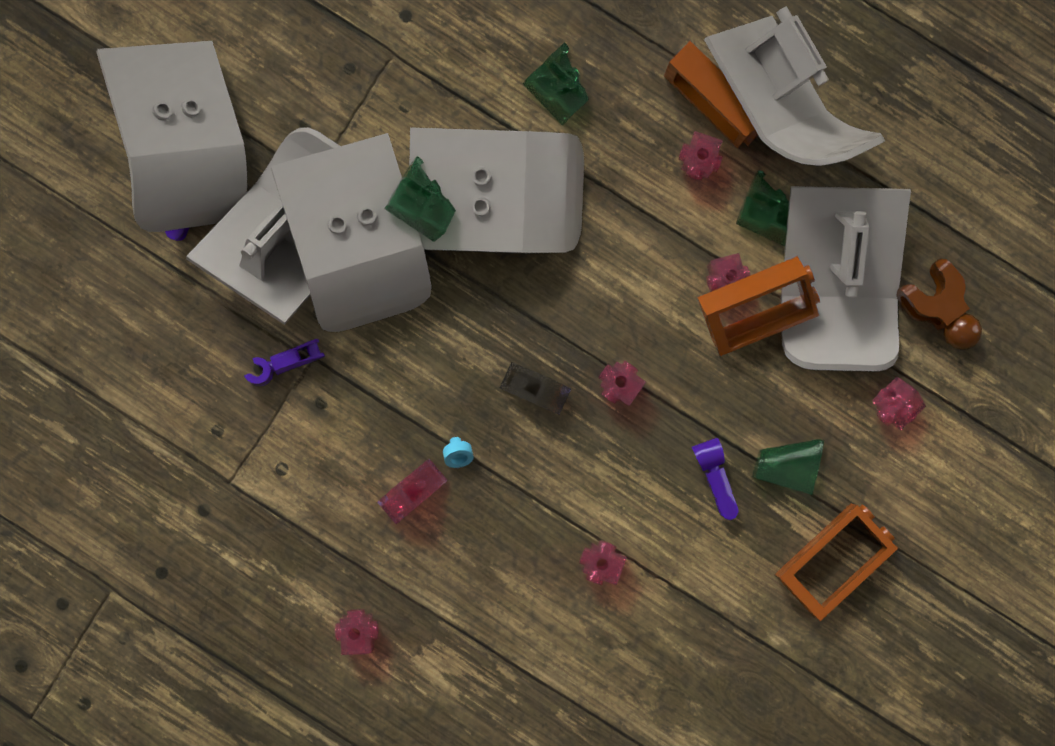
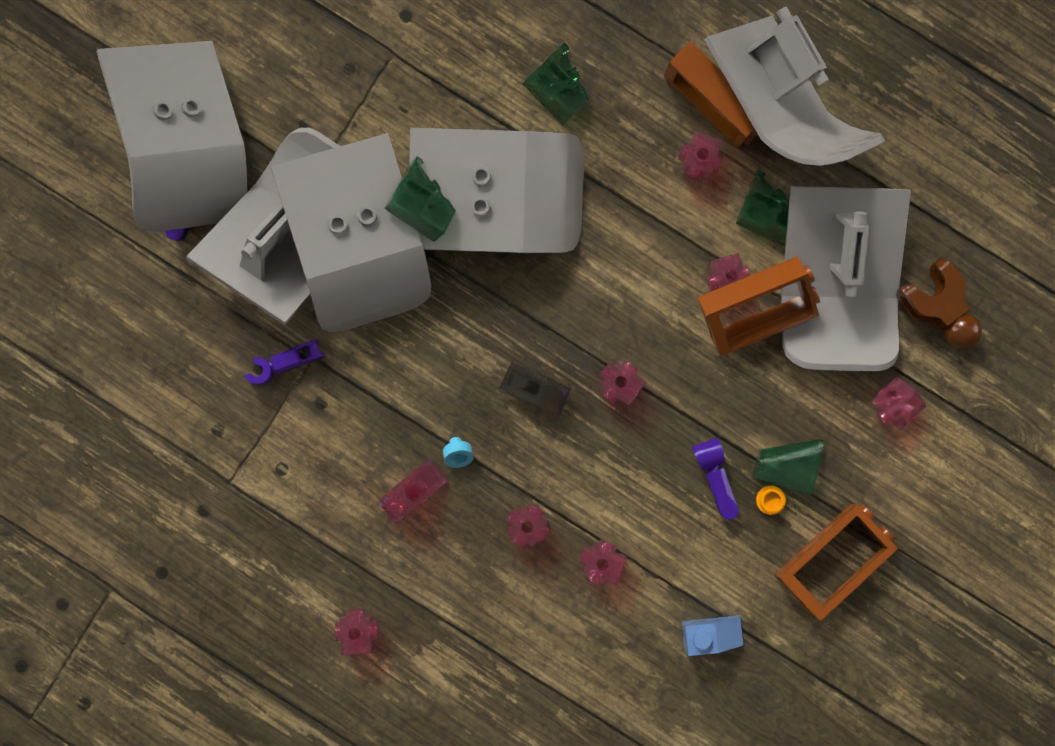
none -> clear pink brick [505,504,550,548]
none -> medium blue slope [682,615,743,656]
none -> light orange plate [756,485,786,515]

